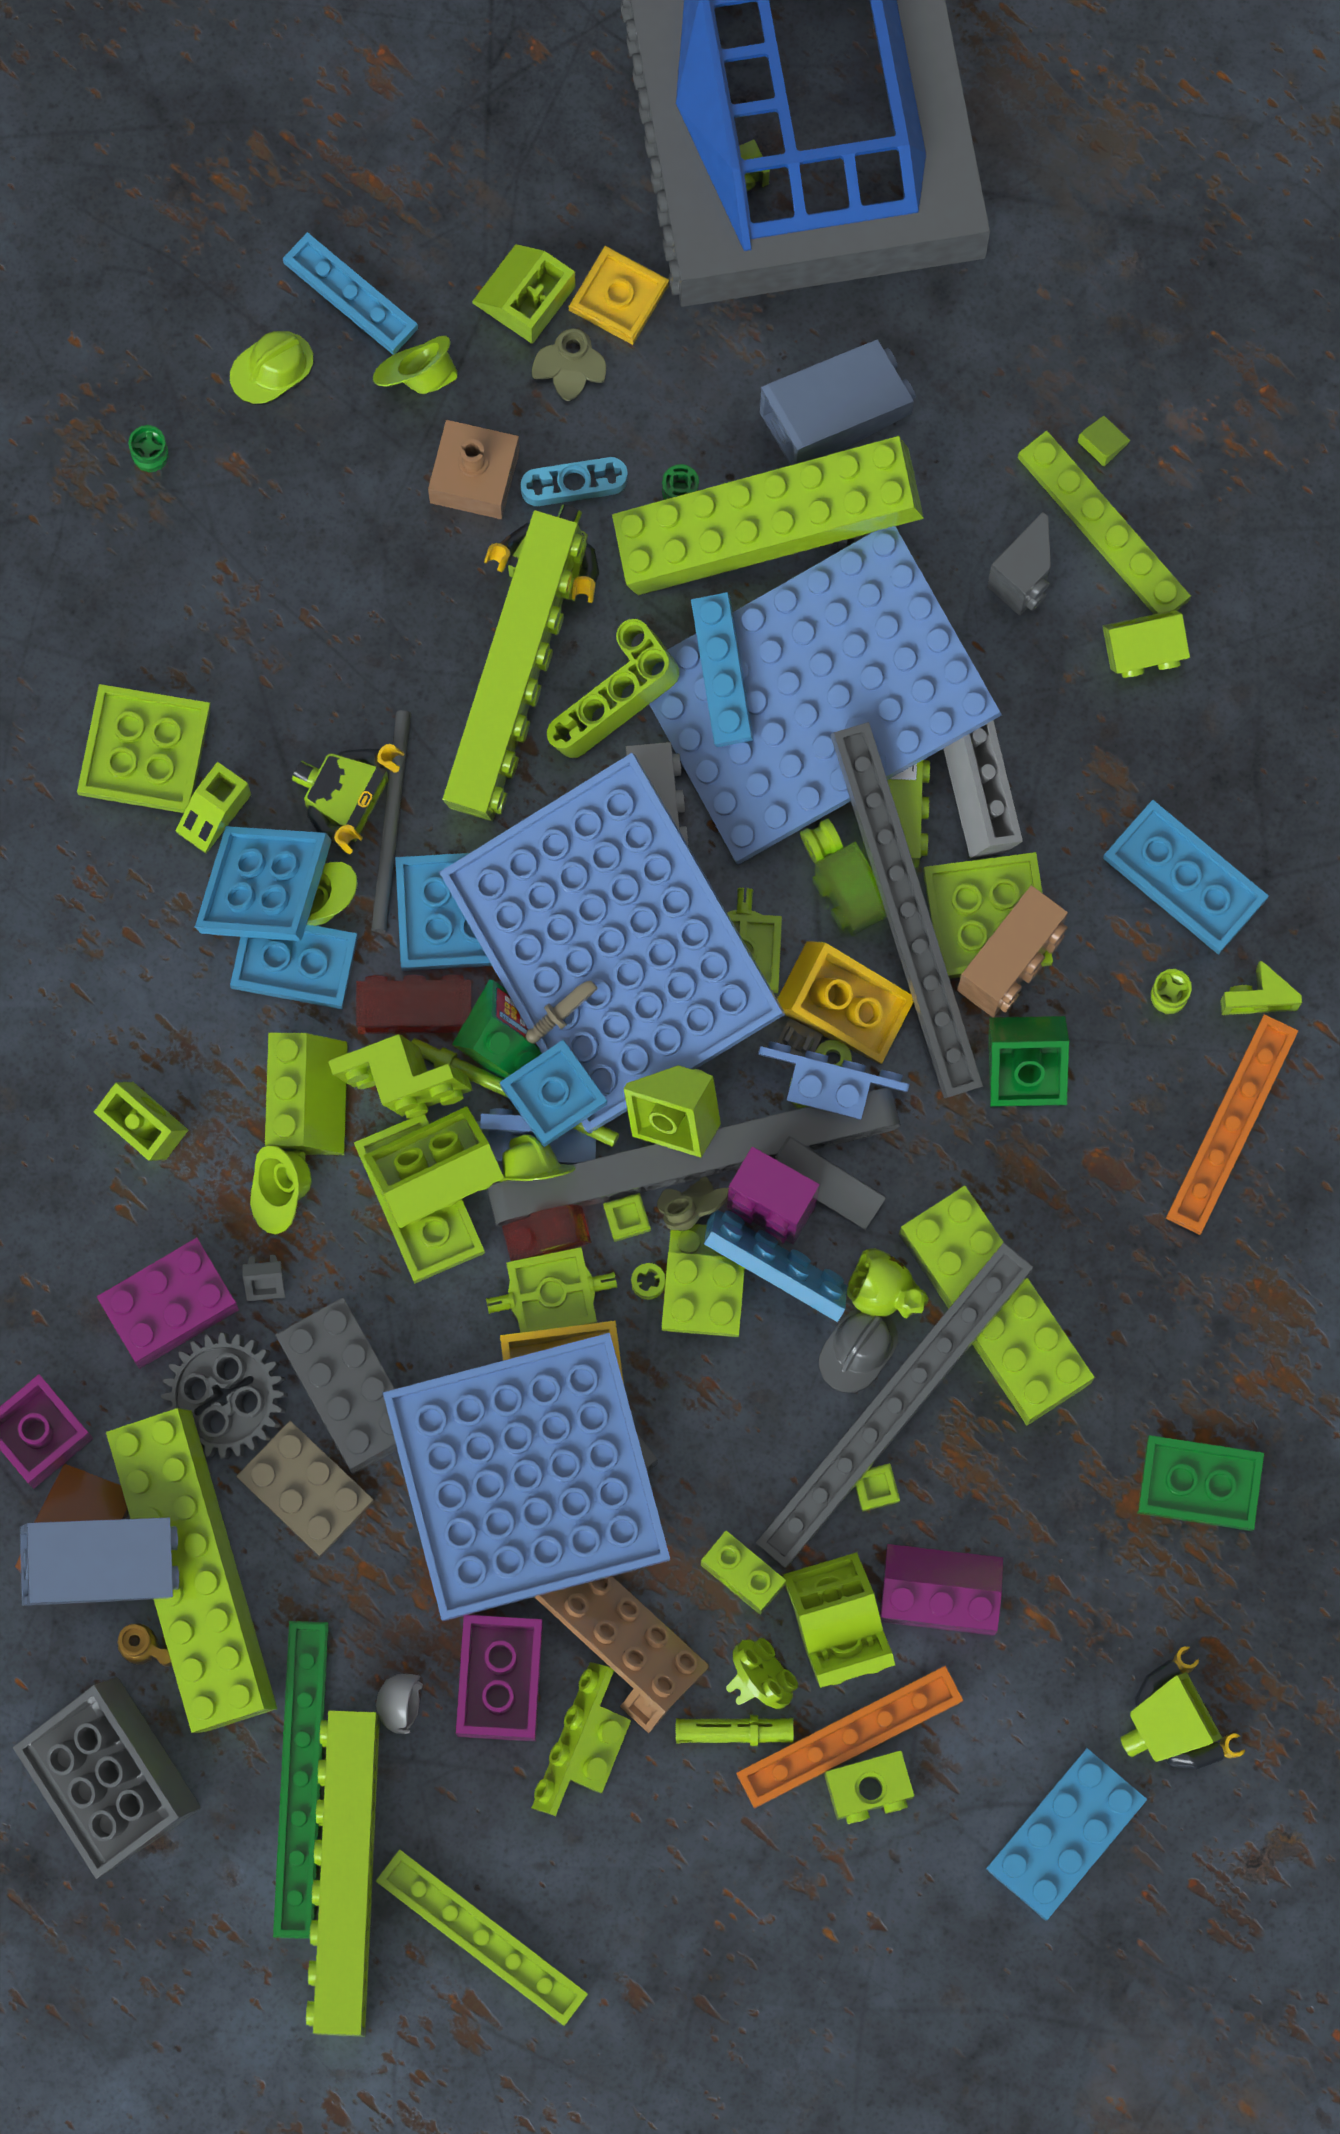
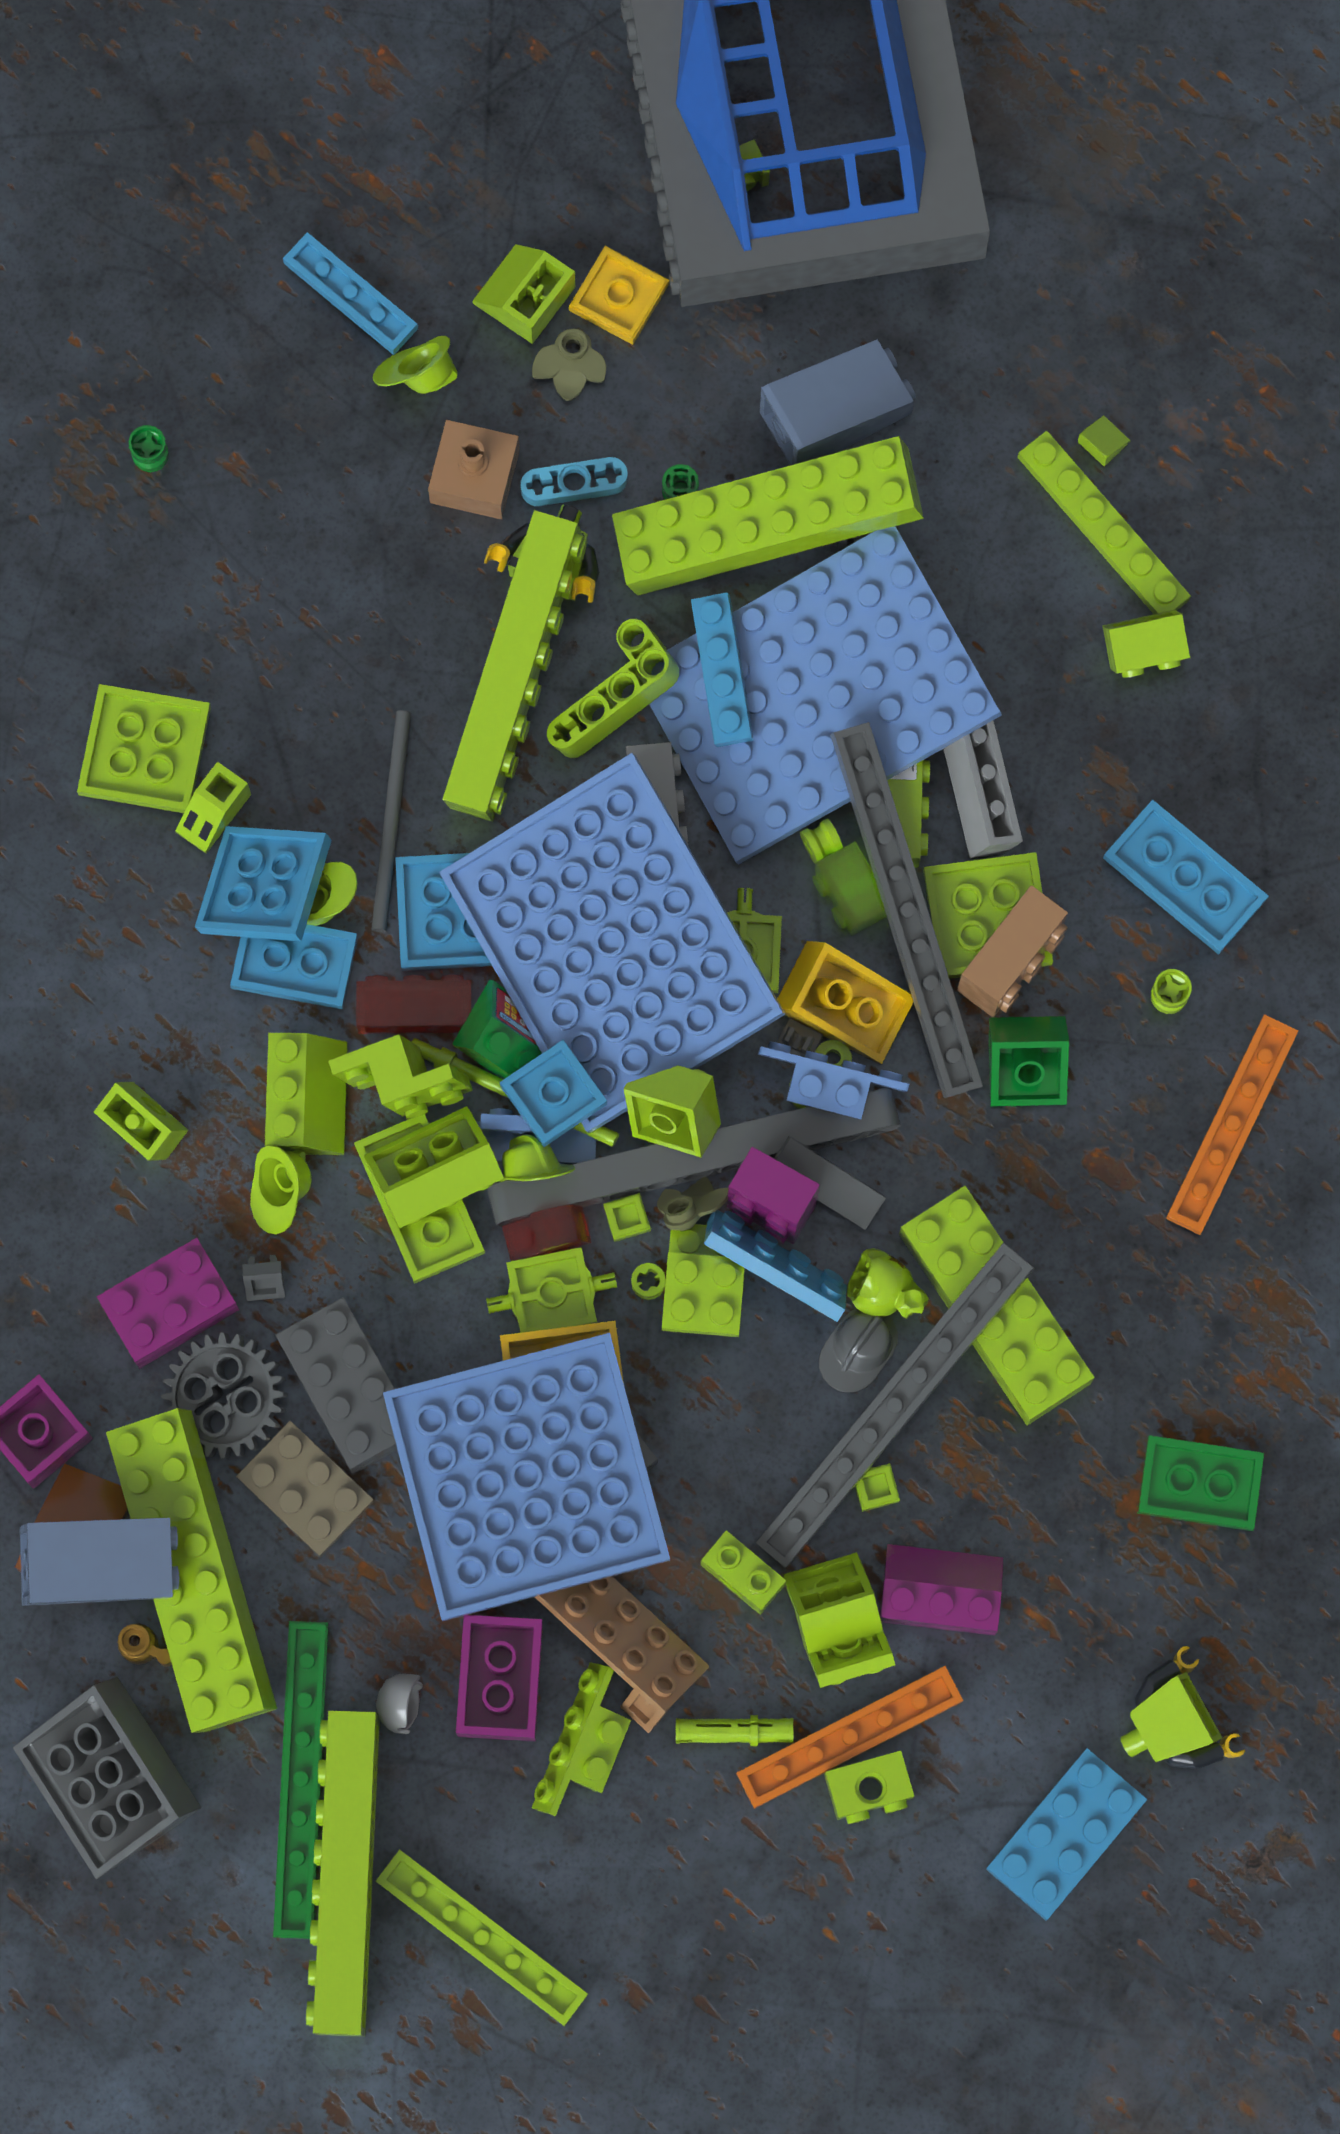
lime piece [230,331,313,404] -> none
torso [292,744,405,854] -> none
dark tan piece [526,981,598,1043] -> none
lime plate [726,1638,798,1709] -> none
dark grey slope [987,512,1051,616] -> none
lime slope [1221,961,1302,1015] -> none

